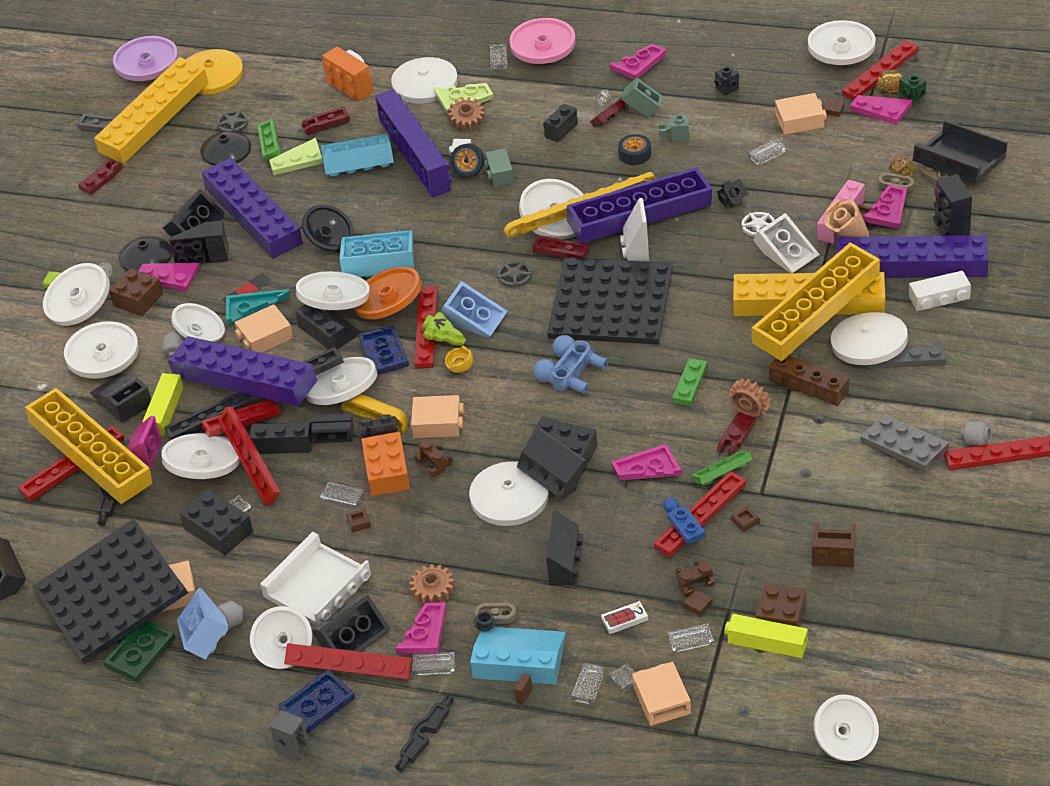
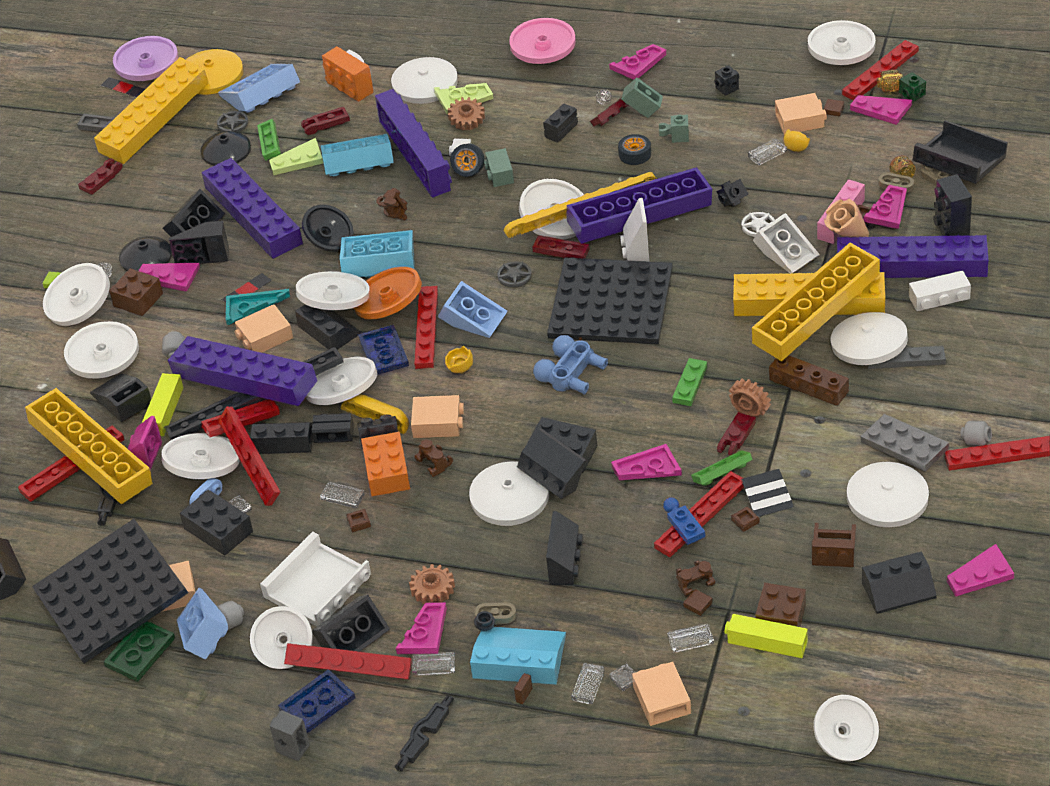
white dish [171,303,225,342] -> none
lime rock [422,312,466,346] -> none
clear plate [490,44,508,70] -> none
tile [601,601,648,634] -> none
none -> black sticker [100,77,145,97]
none -> light blue plate [189,478,222,504]
none -> light blue slope [218,64,300,113]
none -> reddish brown piece [376,188,408,221]
none -> black sticker [741,469,794,517]
none -> yellow hair [783,129,810,152]
none -> white dish [847,462,929,527]
none -> black slope [862,551,937,614]
none -> dark pink wing [947,544,1014,596]

